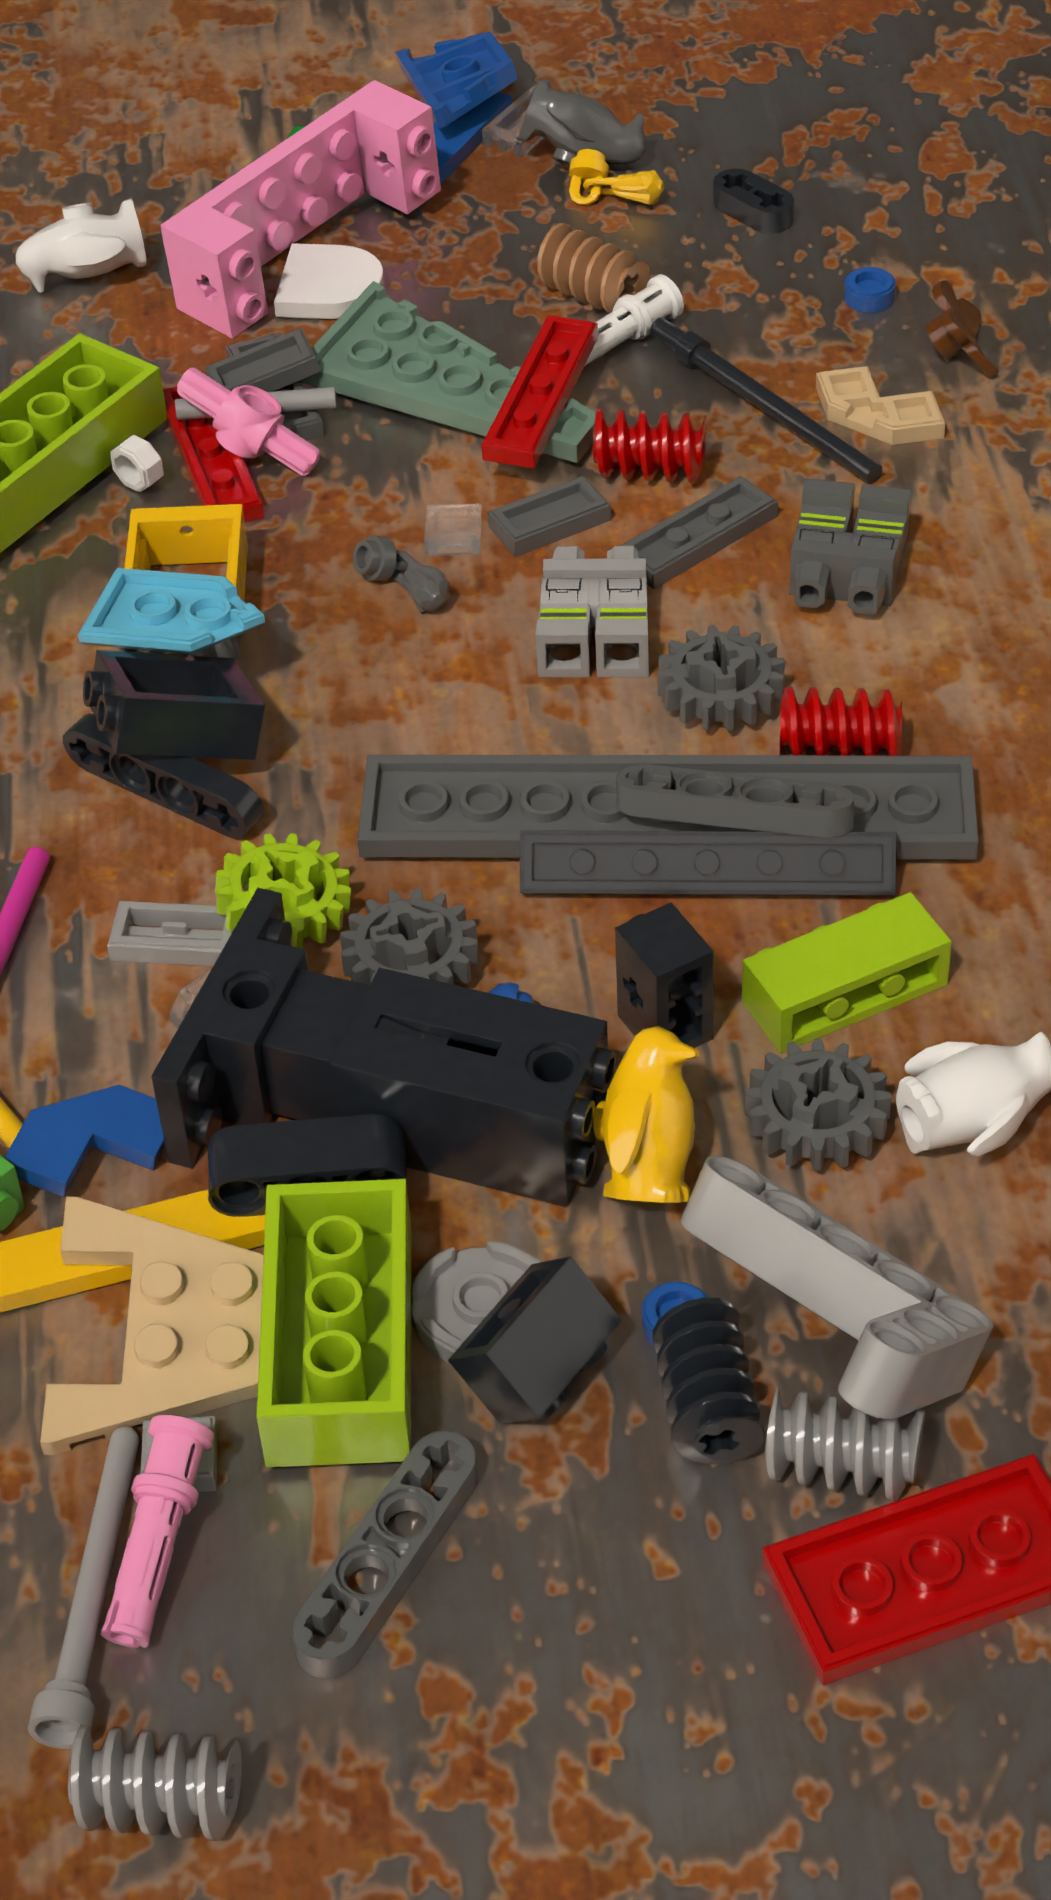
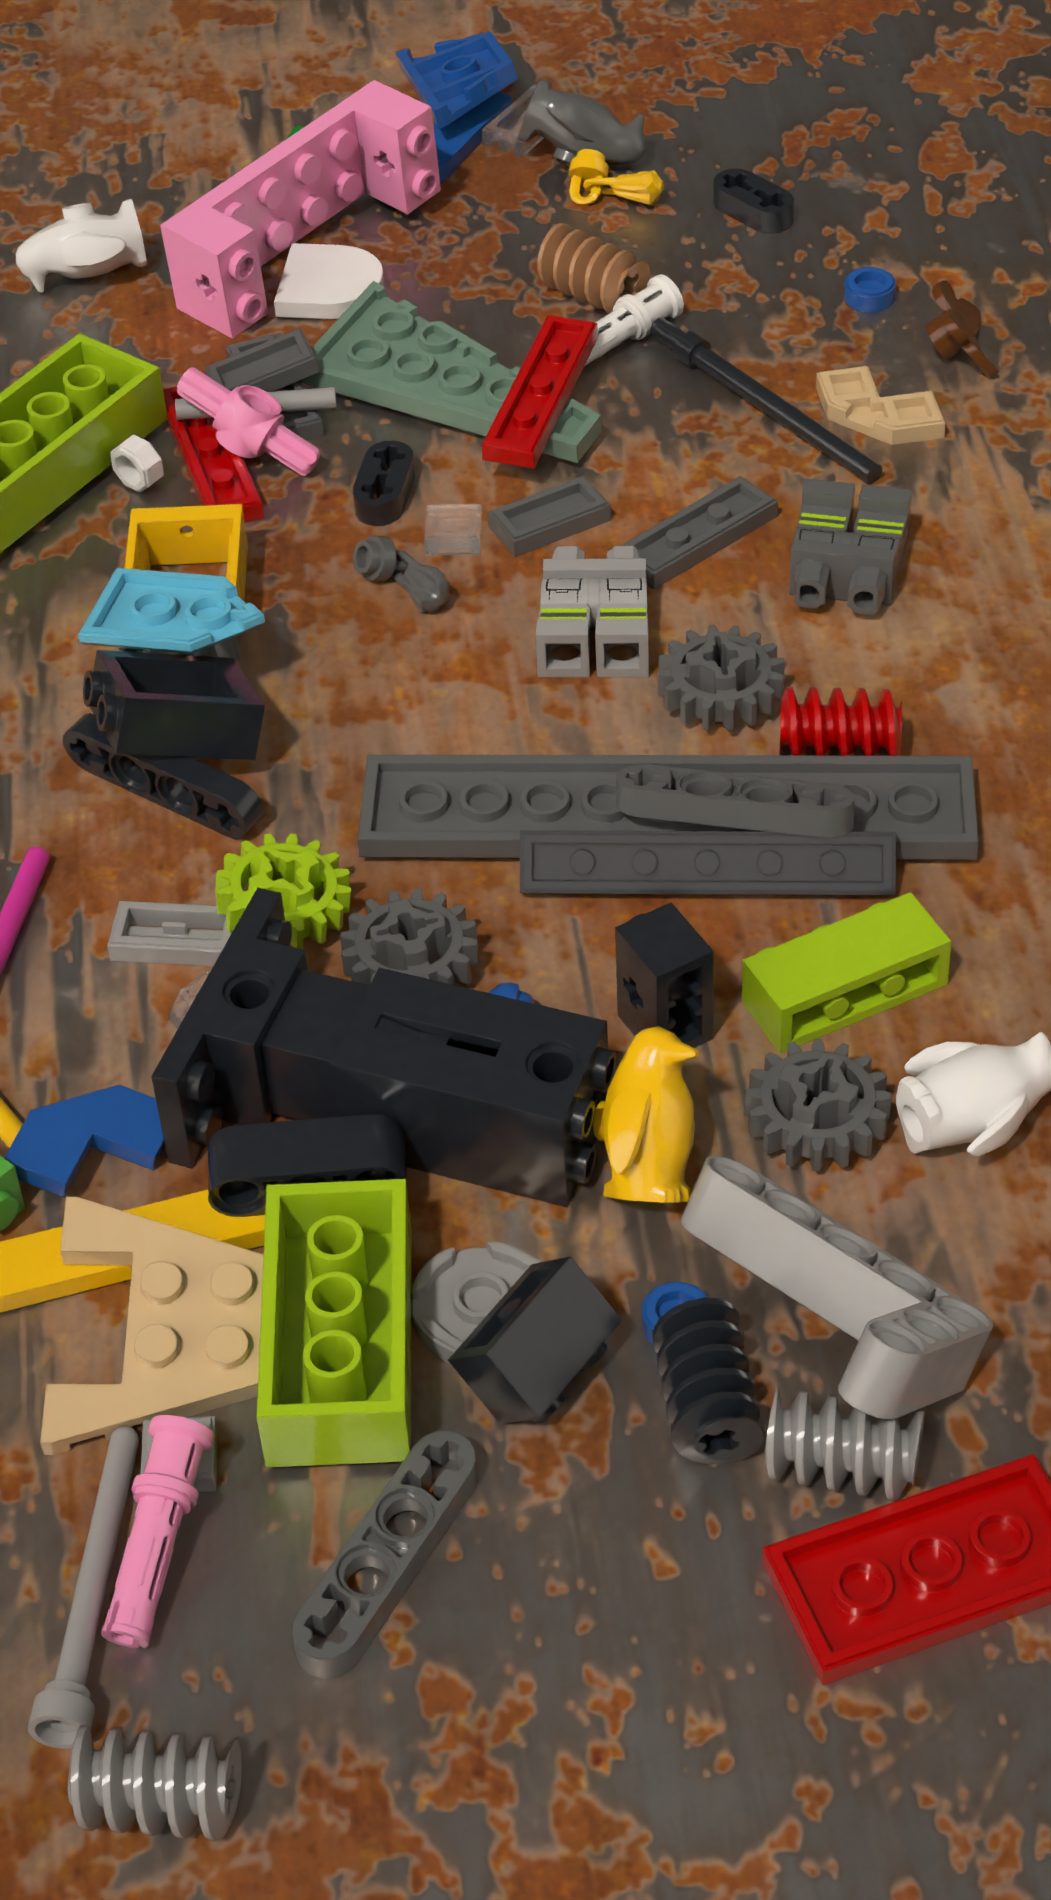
red piece [593,408,707,484] -> none
none -> black beam [353,440,415,526]

